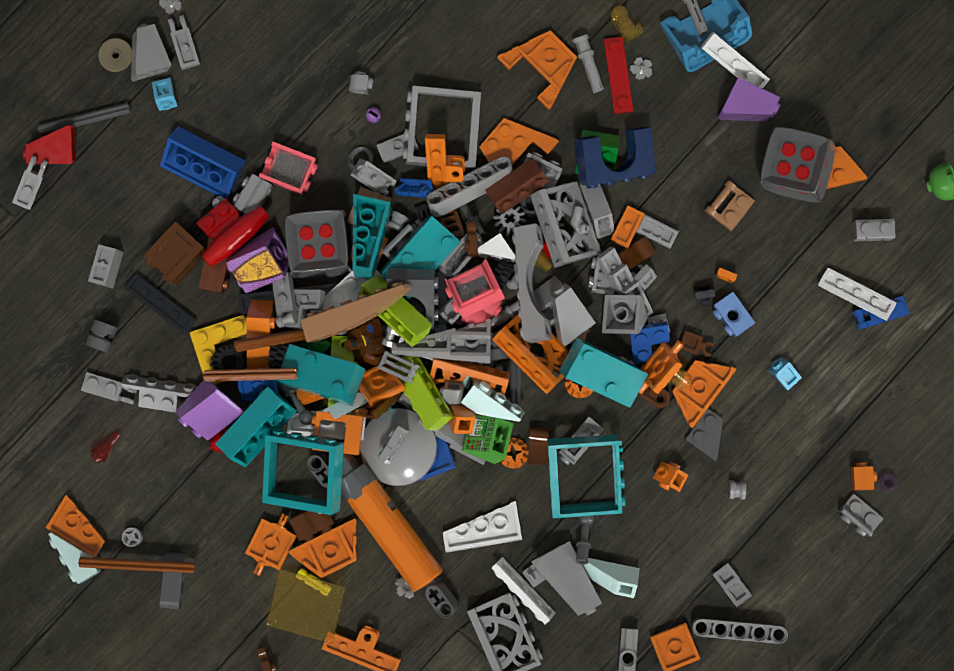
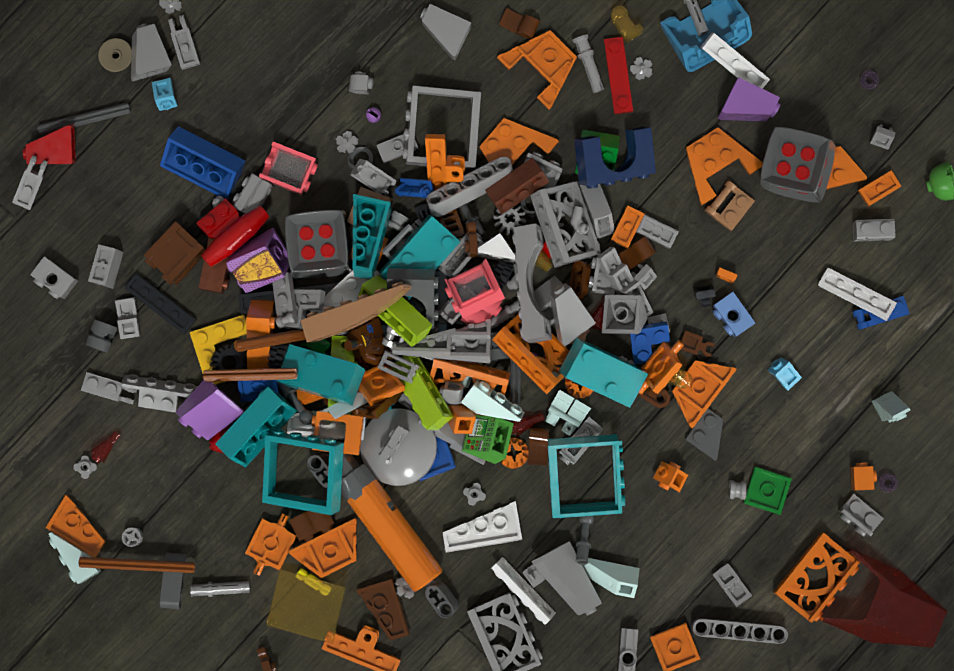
none -> light grey brick [30,257,78,299]
none -> light grey plate [74,456,97,479]
none -> light grey slope [115,297,140,339]
none -> light grey pin [191,581,250,597]
none -> light grey plant [336,131,358,154]
none -> reddish brown wing [356,579,410,641]
none -> light grey slope [420,4,471,60]
none -> light grey plate [463,483,486,506]
none -> reddish brown panel [499,8,540,40]
none -> clear red cone [511,413,544,436]
none -> light aqua hips [546,390,591,436]
none -> reddish brown plate [569,260,591,299]
none -> clear red cone [591,295,605,330]
none -> orange wing [686,128,763,206]
none -> green tile [743,467,792,515]
none -> orange fence [773,532,860,623]
none -> clear red windscreen [819,548,947,648]
none -> orange plate [858,170,901,207]
none -> clear purple plate [860,71,879,90]
none -> light grey tile [870,124,896,150]
none -> light aqua slope [872,391,910,423]

